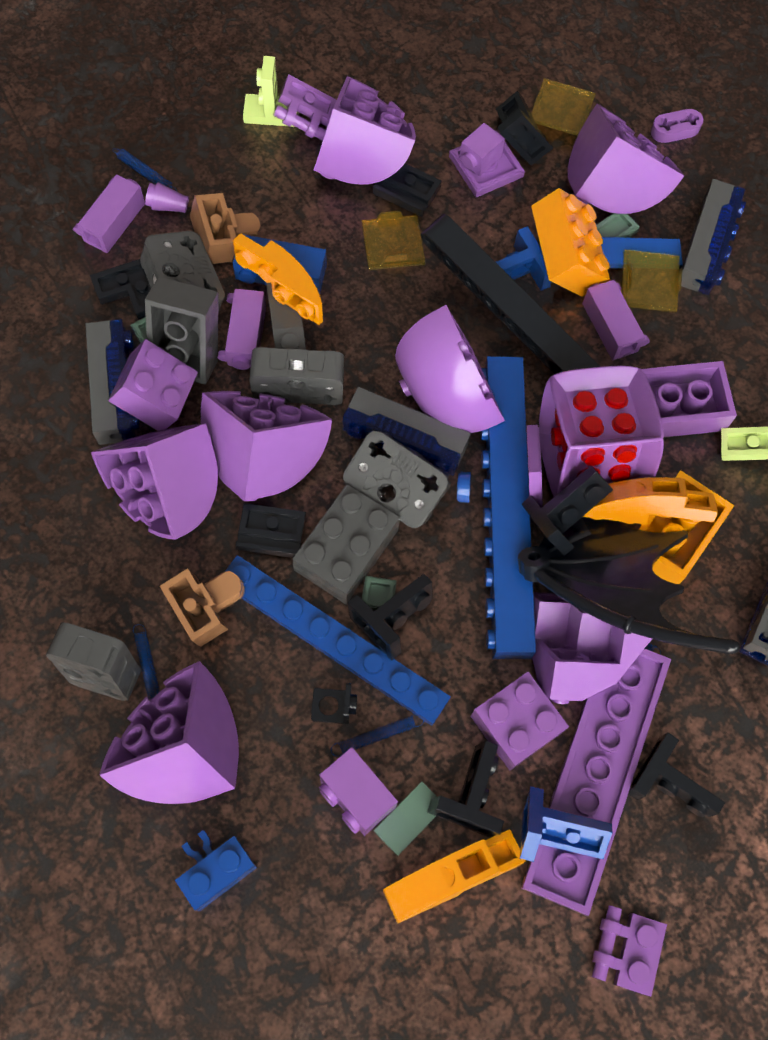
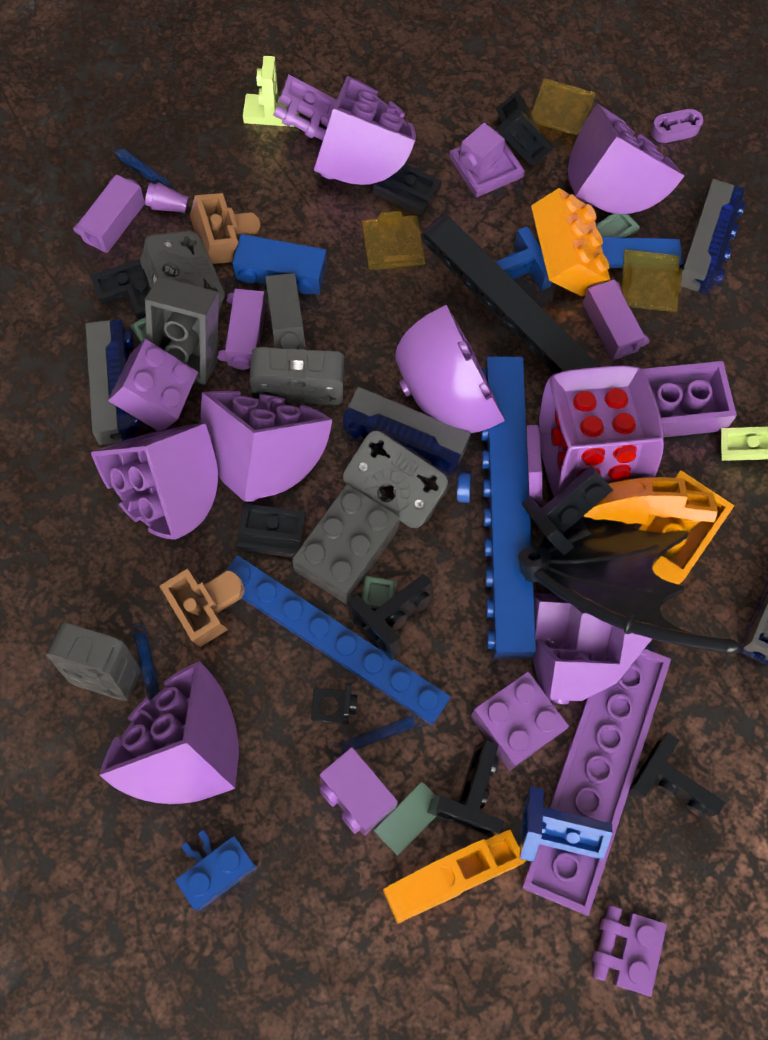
light orange slope [233,233,323,325] -> none

